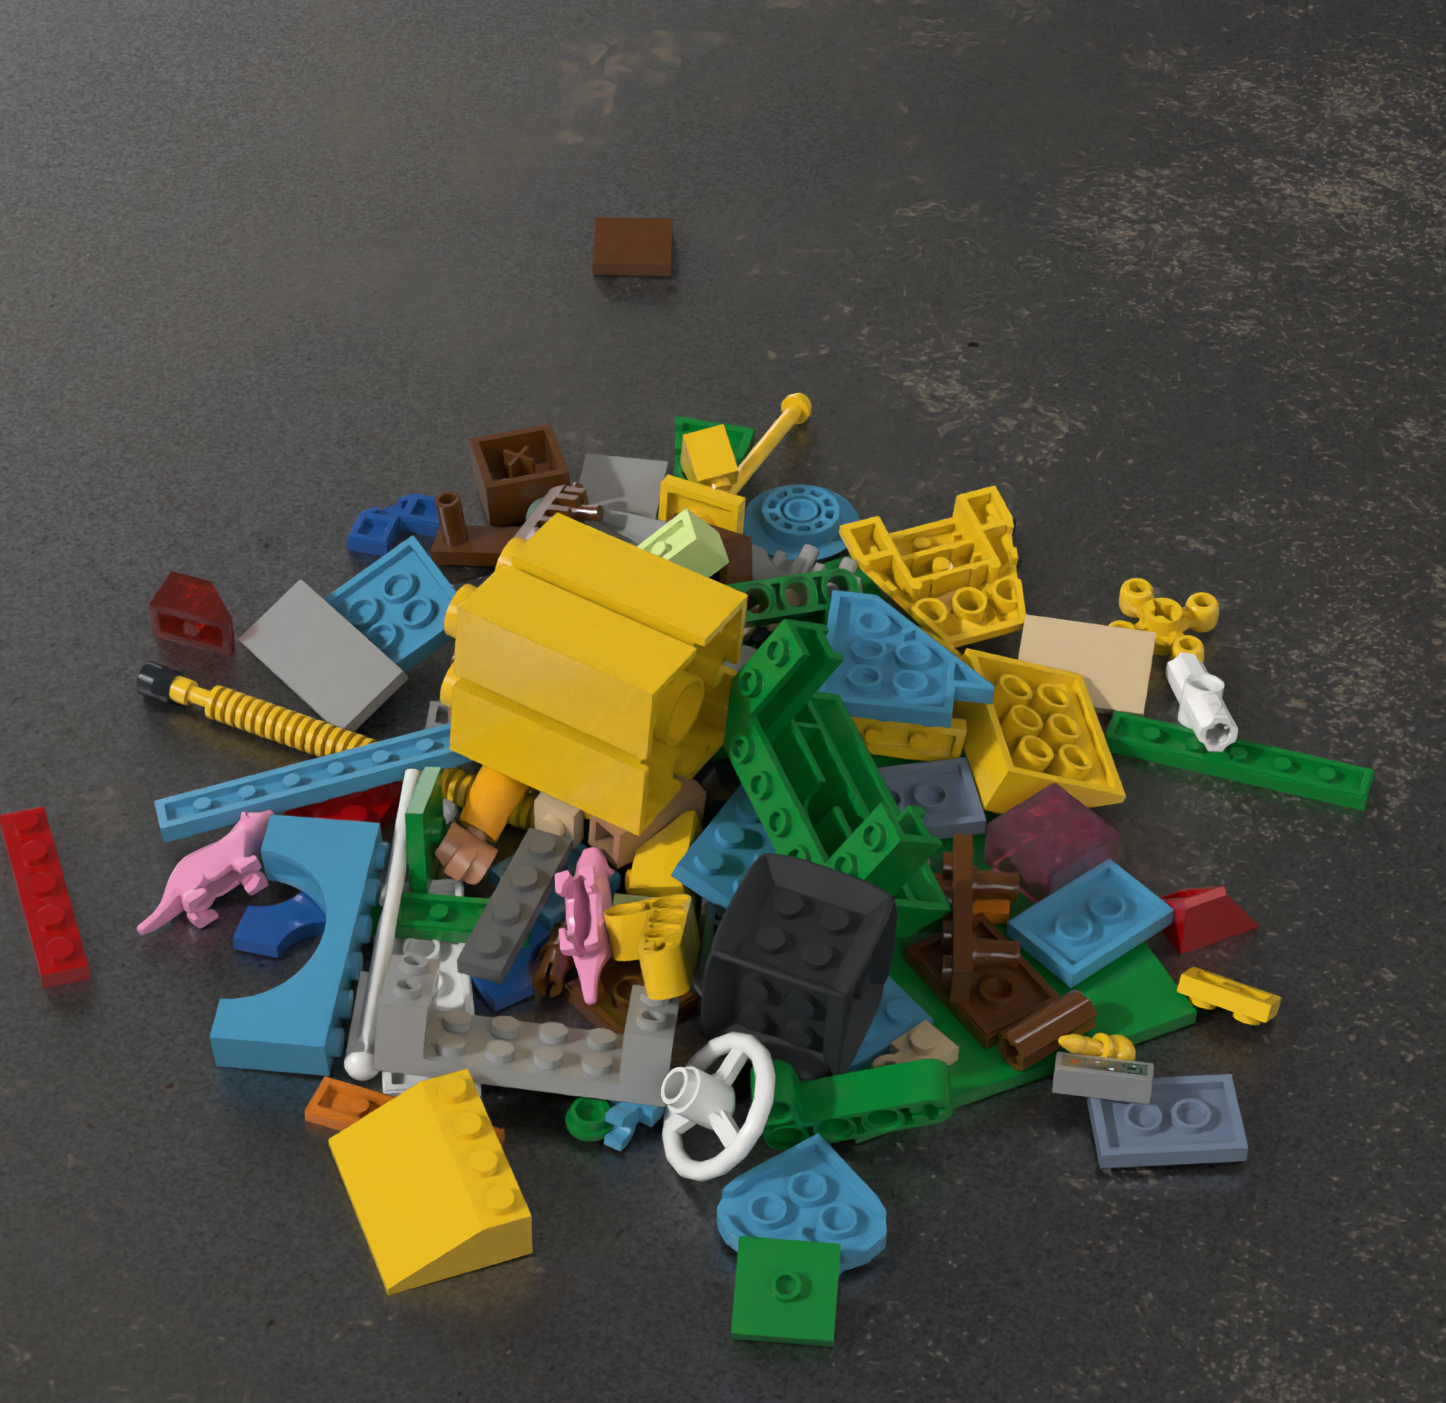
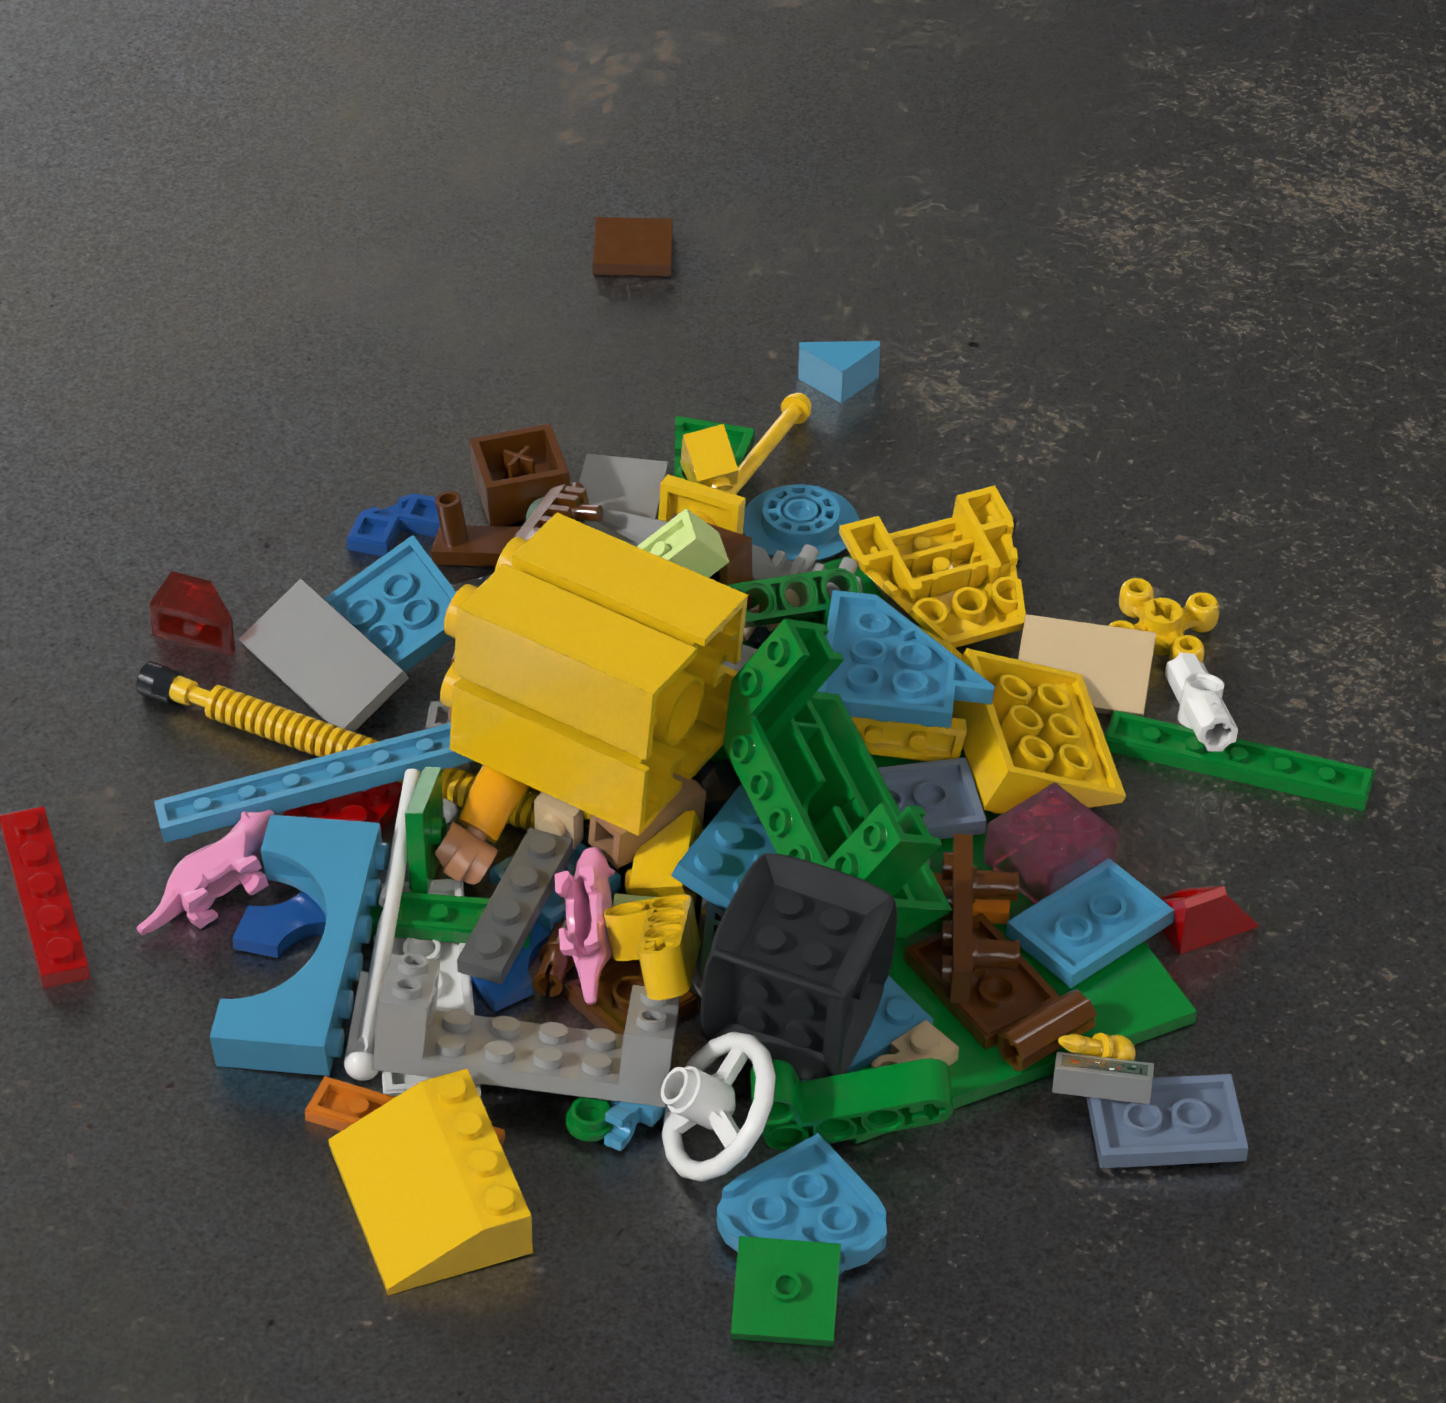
yellow plate [1176,966,1282,1025] -> none
none -> dark azure slope [798,341,880,403]

